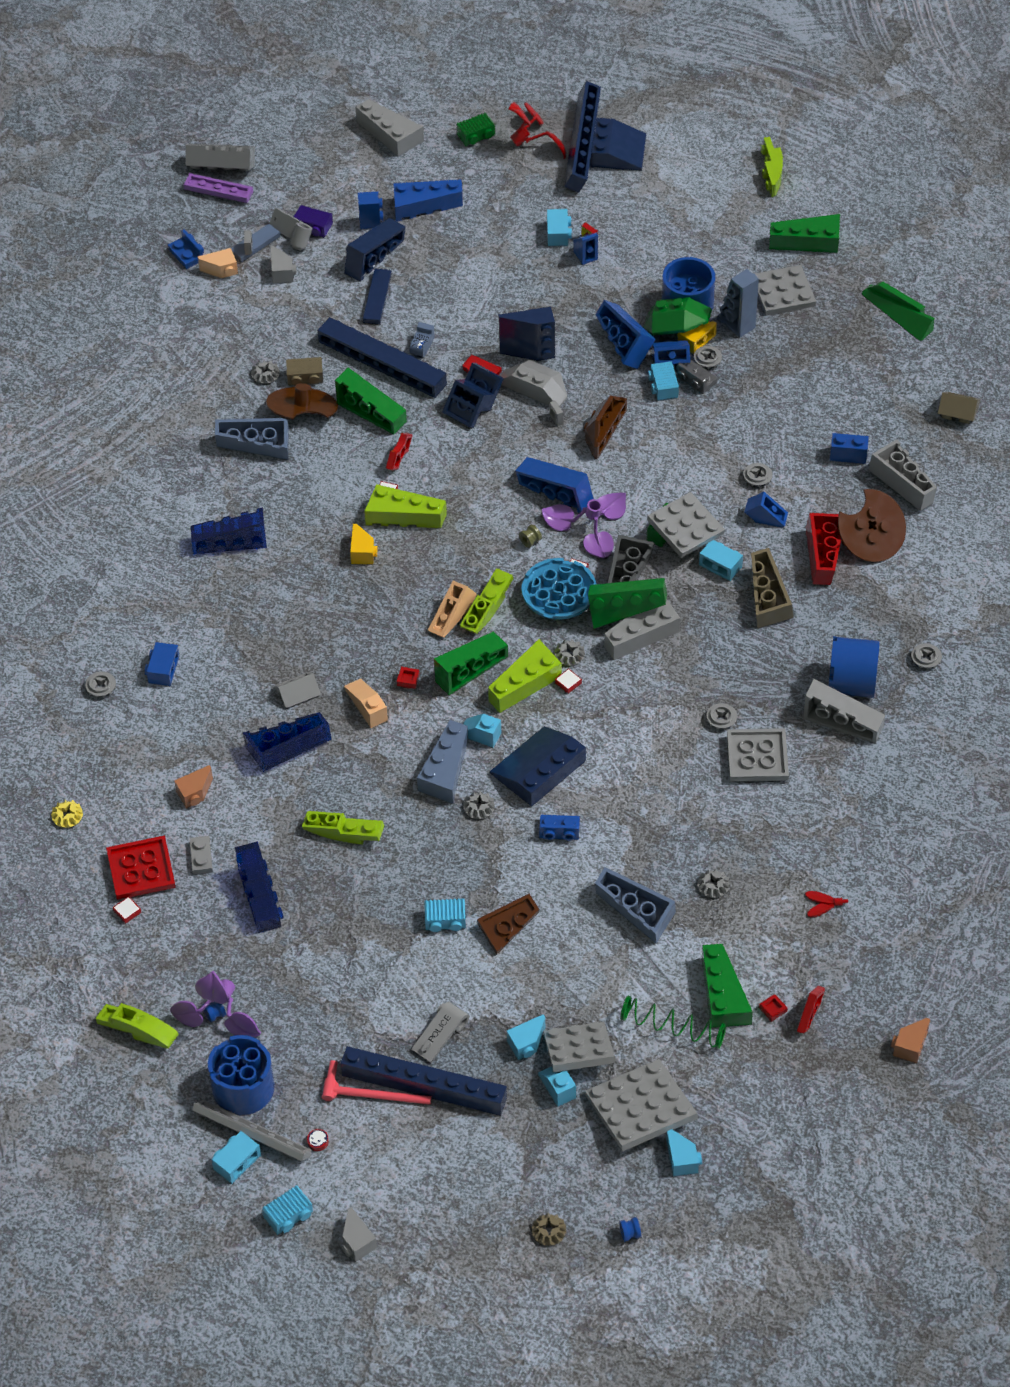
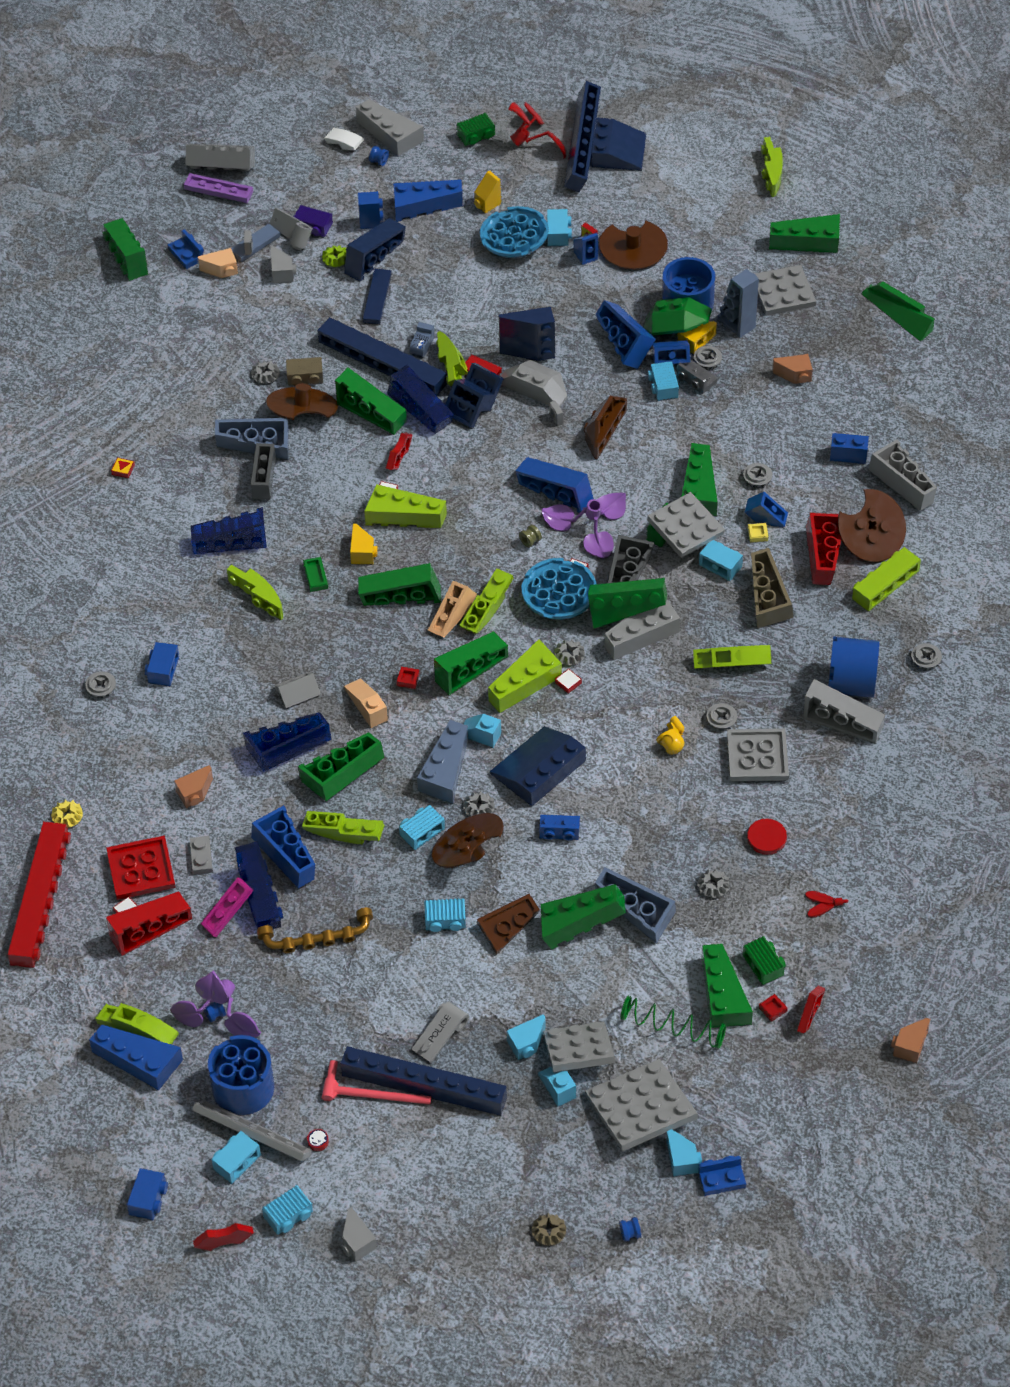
dark tan slope [938,391,981,424] -> none
none -> red brick [8,822,71,968]
none -> blue wedge [89,1025,183,1091]
none -> green wedge [102,218,149,281]
none -> red wedge [106,891,192,956]
none -> tile [111,457,135,479]
none -> blue brick [127,1168,168,1220]
none -> red tile [193,1223,254,1251]
none -> dark pink tile [201,877,254,937]
none -> lime slope [227,564,283,620]
none -> dark grey brick [251,443,276,500]
none -> blue wedge [251,805,315,888]
none -> pearl gold bar [257,907,373,953]
none -> green wedge [297,732,384,801]
none -> green tile [303,557,328,592]
none -> lime gear [322,245,347,267]
none -> white slope [325,128,363,150]
none -> green wedge [358,563,441,606]
none -> blue wheel [369,146,389,166]
none -> clear blue wedge [387,365,454,434]
none -> medium azure brick [399,805,445,850]
none -> reddish brown piece [432,813,504,868]
none -> lime slope [436,331,468,387]
none -> yellow slope [474,170,501,213]
none -> dark azure brick [480,206,549,258]
none -> green wedge [540,884,626,950]
none -> reddish brown piece [599,221,668,269]
none -> yellow piece [656,716,684,755]
none -> green wedge [681,443,718,517]
none -> lime slope [693,645,772,669]
none -> blue bracket [698,1156,746,1196]
none -> green brick [742,936,786,985]
none -> light yellow tile [747,523,769,543]
none -> red tile [747,819,787,855]
none -> nougat slope [772,354,813,384]
none -> lime brick [852,547,921,612]

